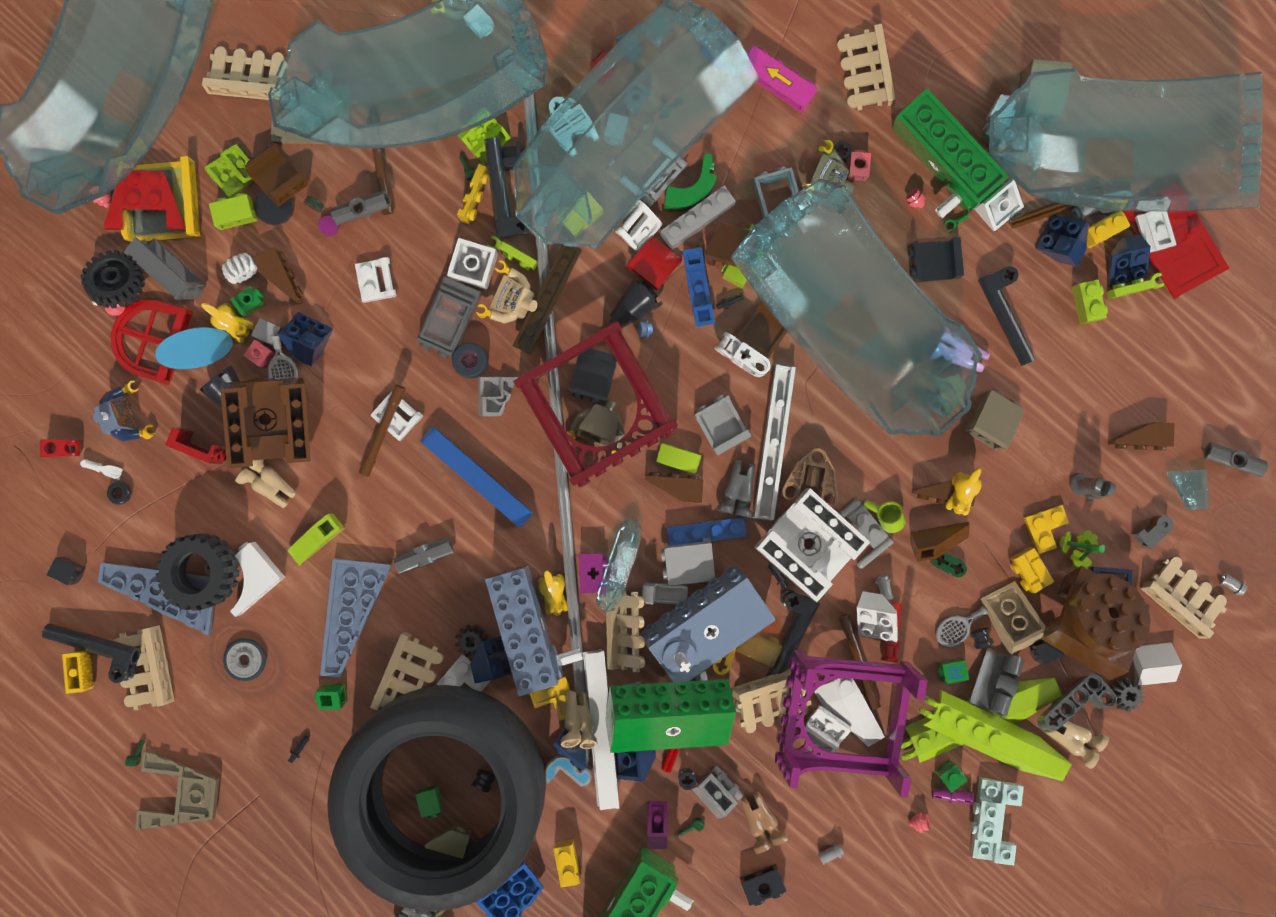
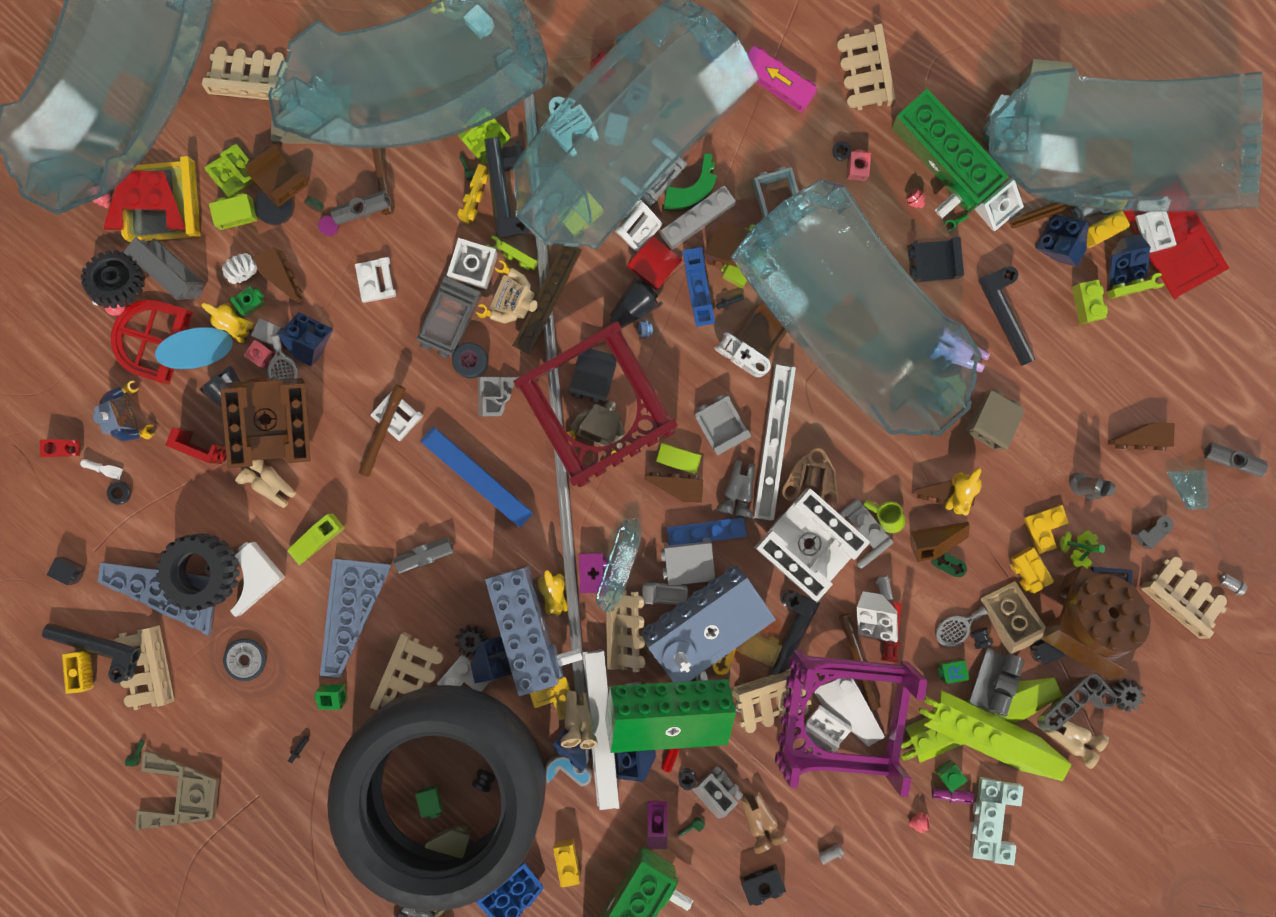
black piece [768,563,788,590] -> none
dark tan torso [800,140,856,203] -> none
white slope [1133,642,1182,685] -> none

